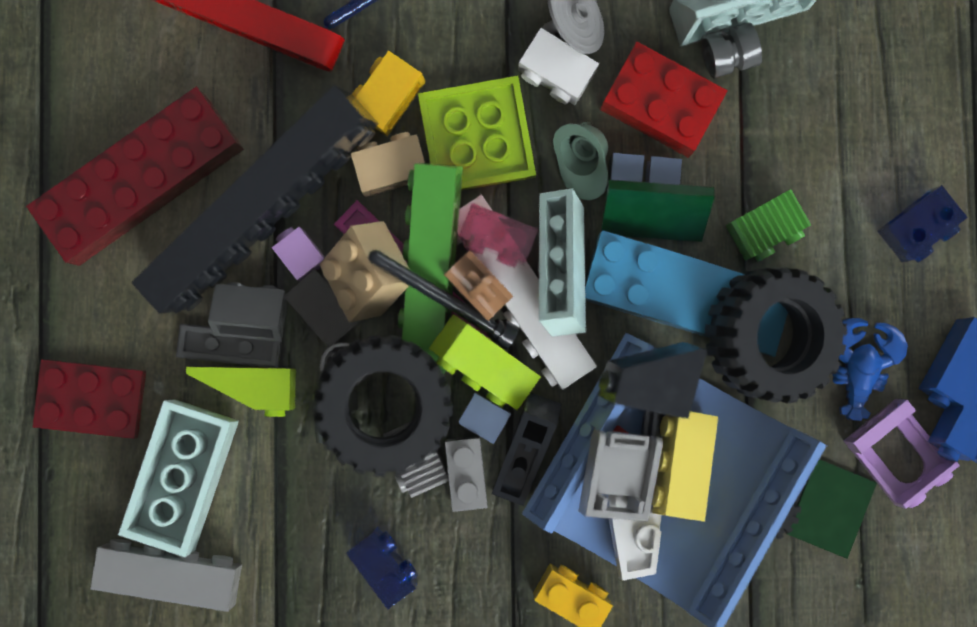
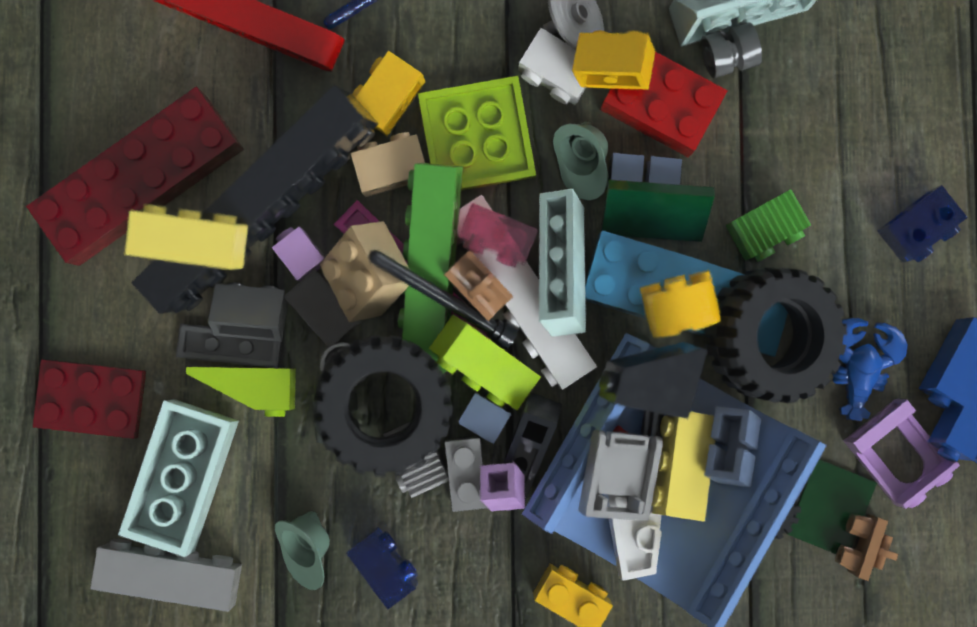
none -> light yellow brick [125,205,248,269]
none -> sand green piece [274,511,330,590]
none -> lavender brick [480,463,525,511]
none -> yellow brick [572,30,655,90]
none -> yellow brick [639,270,721,337]
none -> sand blue piece [705,406,761,488]
none -> medium nougat hips [835,513,899,581]

